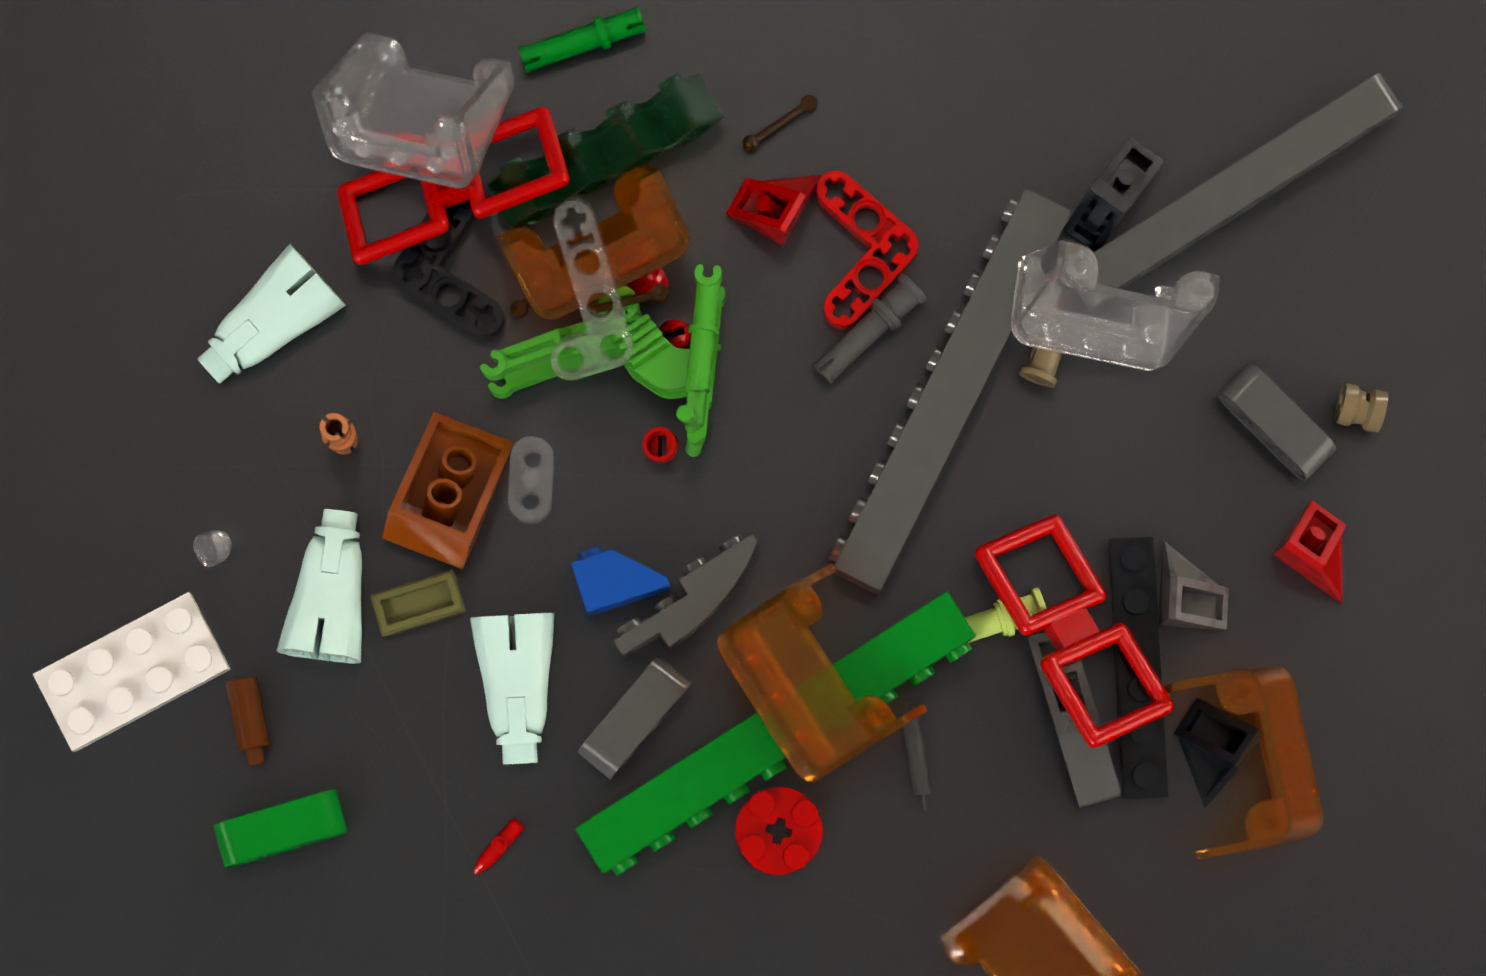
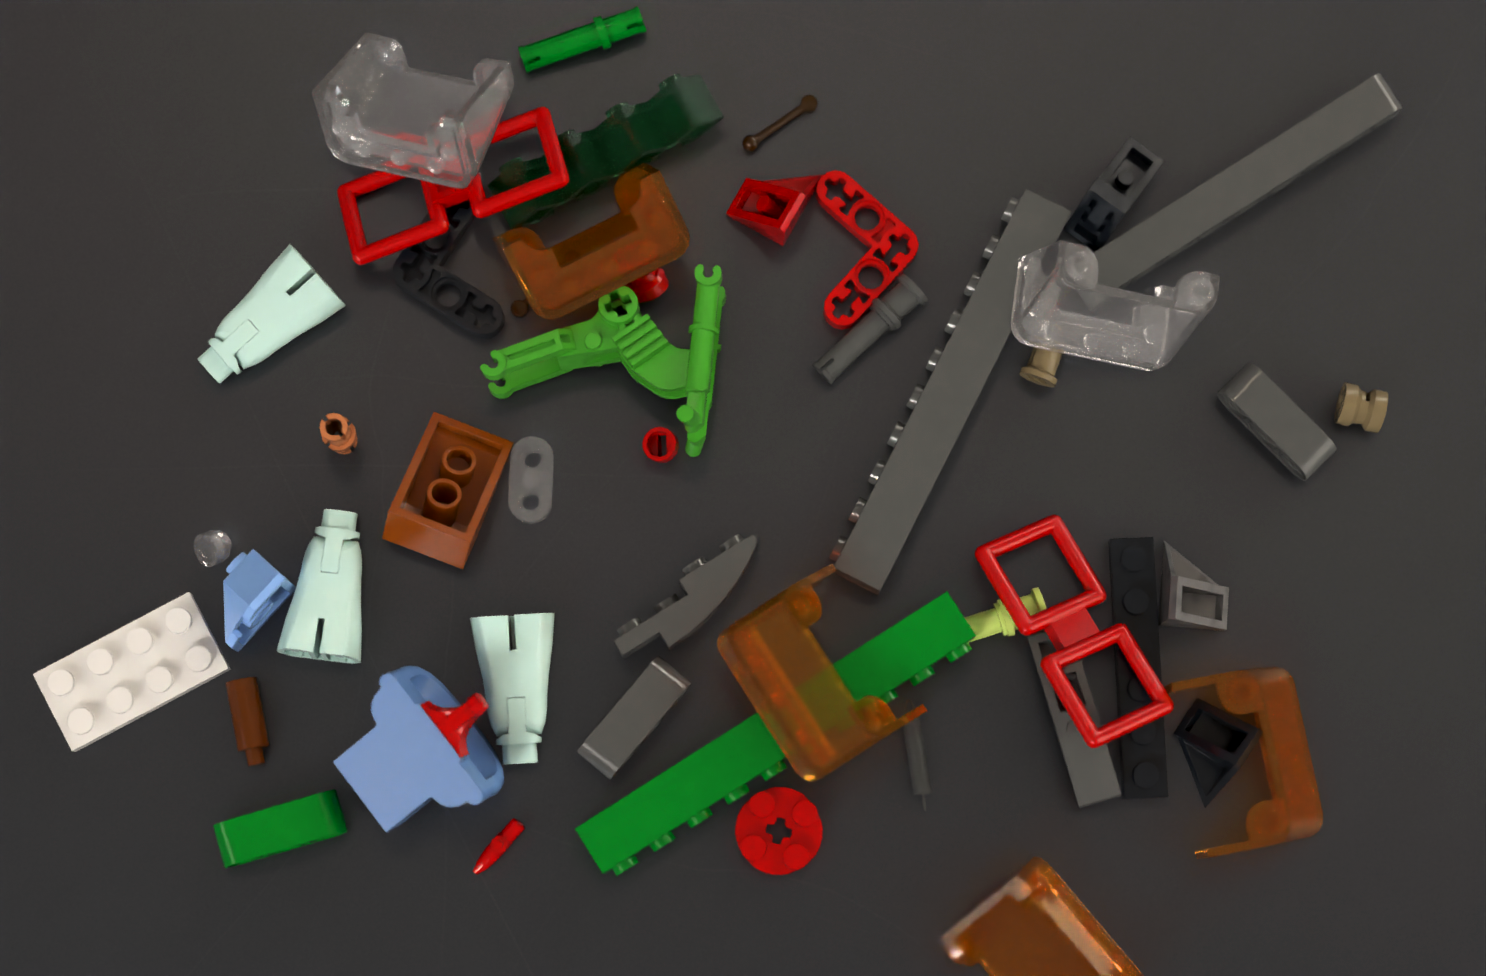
olive tile [370,569,466,638] -> none
clear beam [551,197,634,380] -> none
blue slope [571,546,670,617] -> none
dark brown hinge [580,284,669,320] -> none
red hinge [659,319,691,349] -> none
red slope [1273,500,1347,604] -> none
none -> light blue slope [223,549,296,652]
none -> medium blue piece [333,666,504,833]

